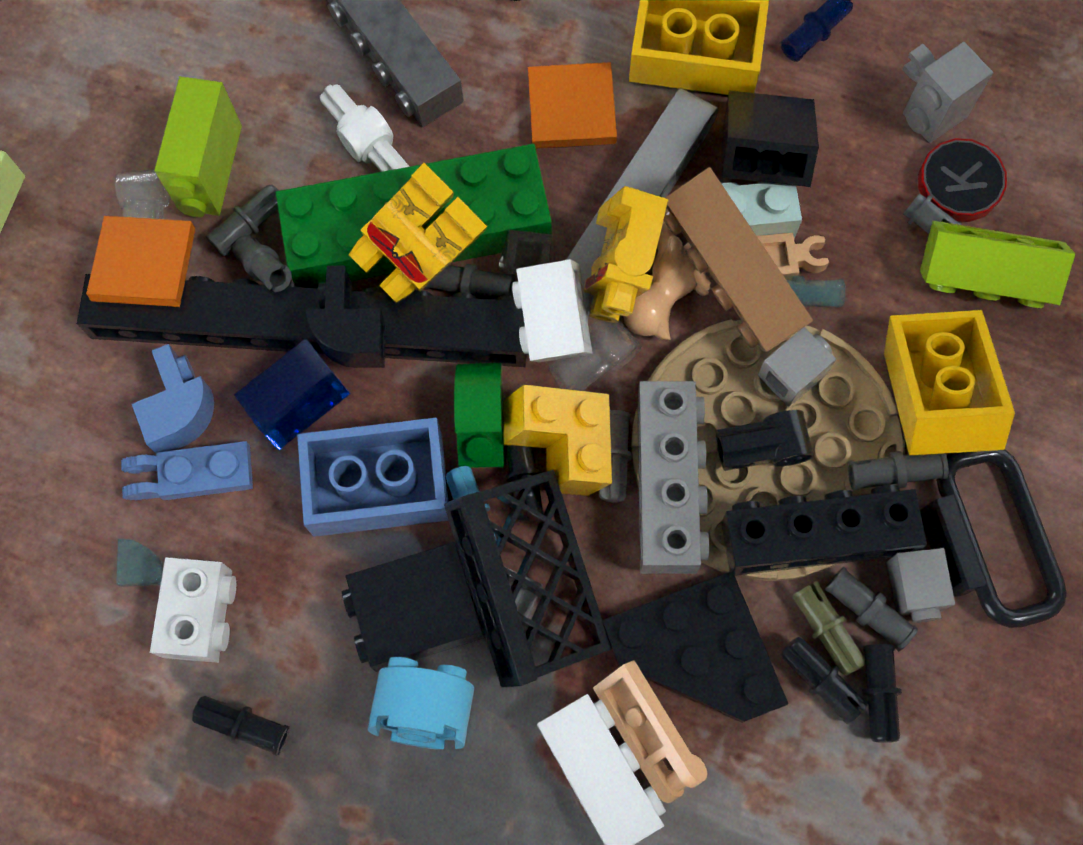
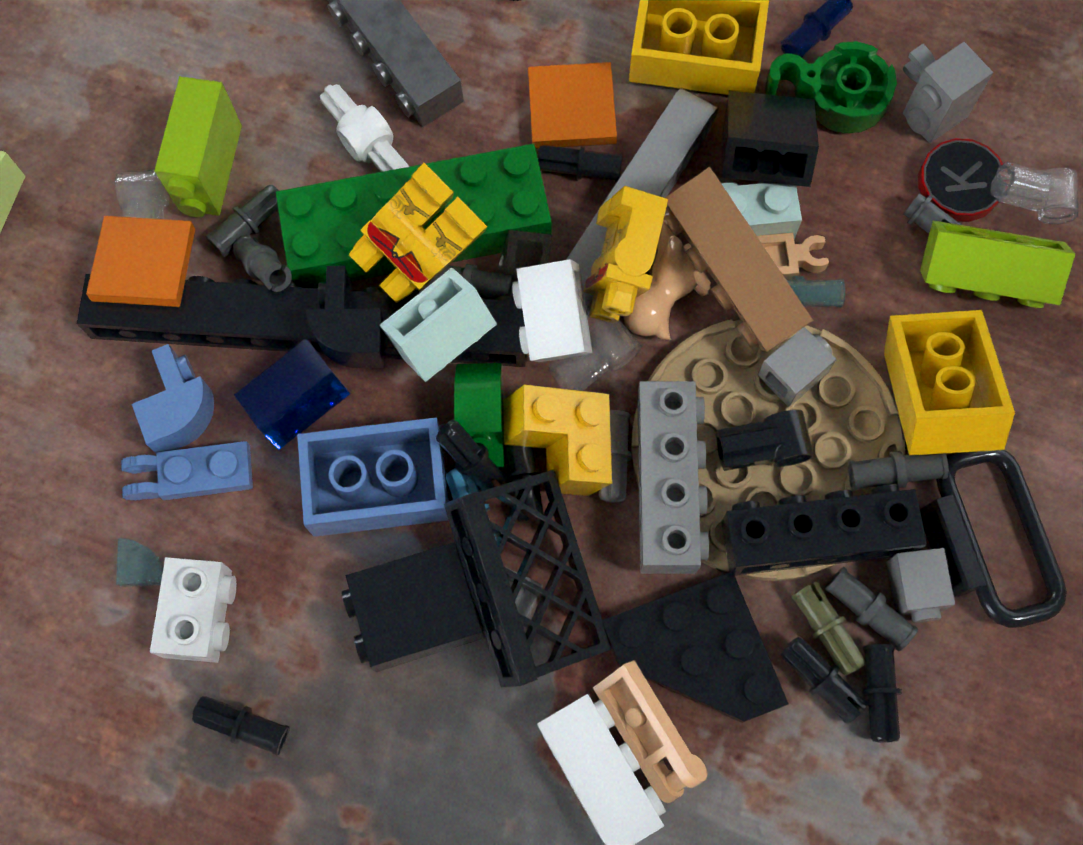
medium azure brick [367,657,474,749] -> none
none -> light aqua brick [380,268,497,382]
none -> black axle [436,420,508,491]
none -> black axle [537,145,623,181]
none -> green piece [765,41,897,133]
none -> clear piece [991,162,1079,224]

